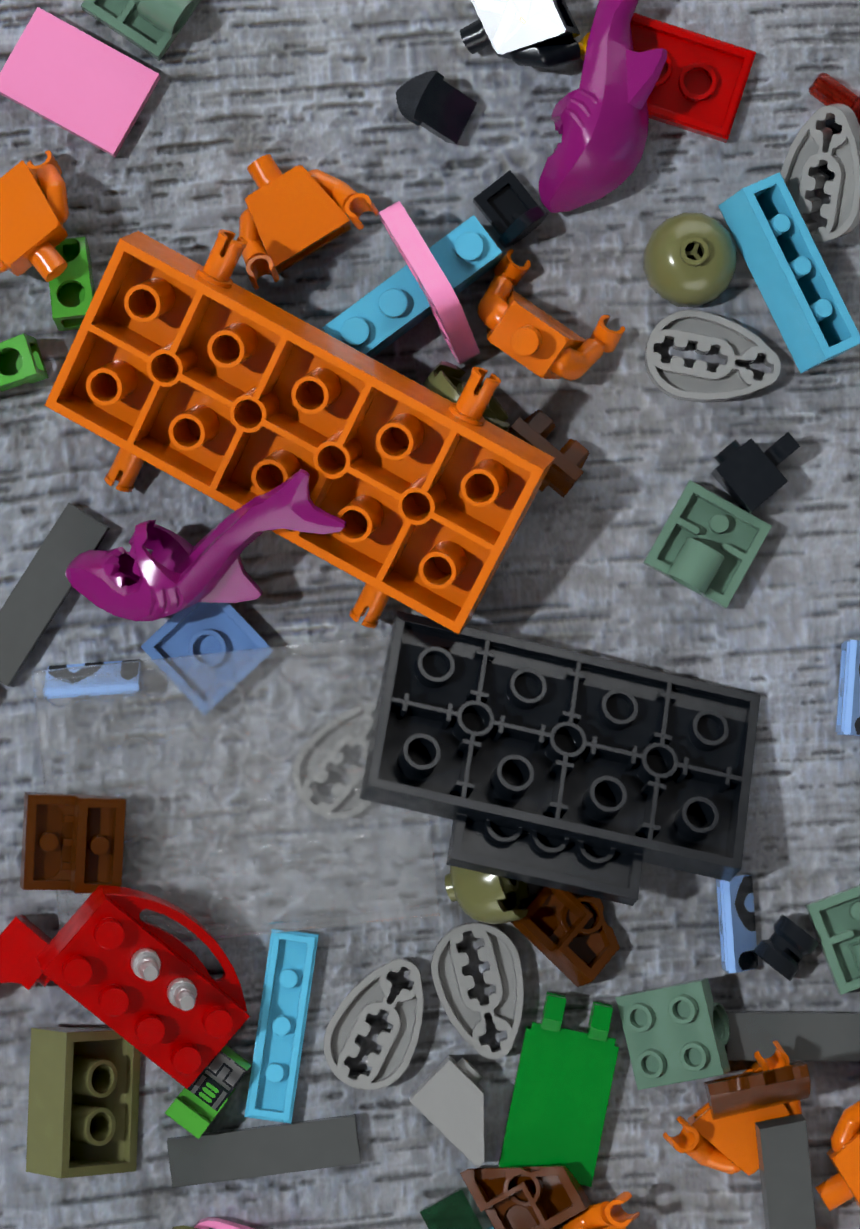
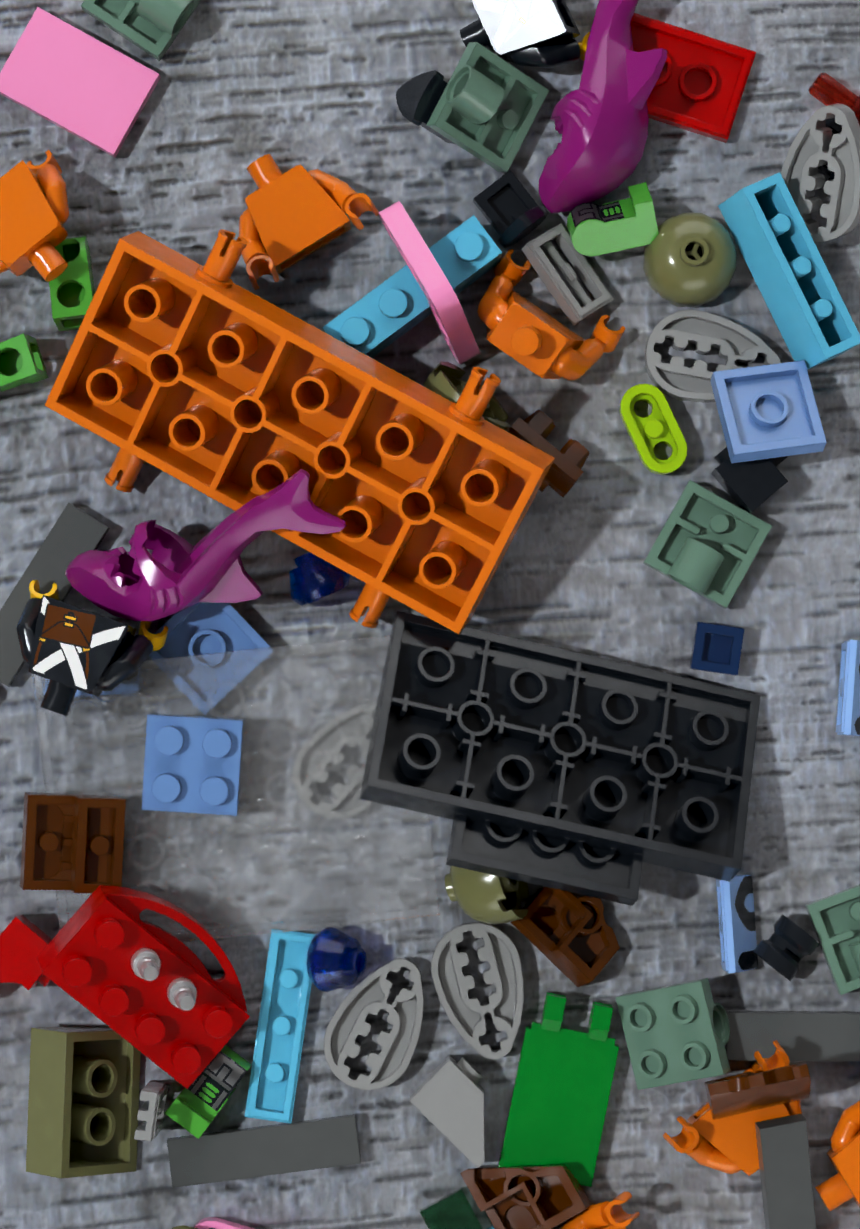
none -> torso [16,580,168,716]
none -> light grey tile [134,1081,168,1142]
none -> medium blue plate [141,713,244,816]
none -> clear blue cone [289,552,351,606]
none -> clear blue cone [306,927,367,992]
none -> sand green plate [427,42,550,172]
none -> light grey tile [521,223,614,326]
none -> bright green leg [567,182,659,256]
none -> lime plate [619,384,687,475]
none -> dark blue plate [689,622,744,676]
none -> medium blue plate [710,360,827,464]

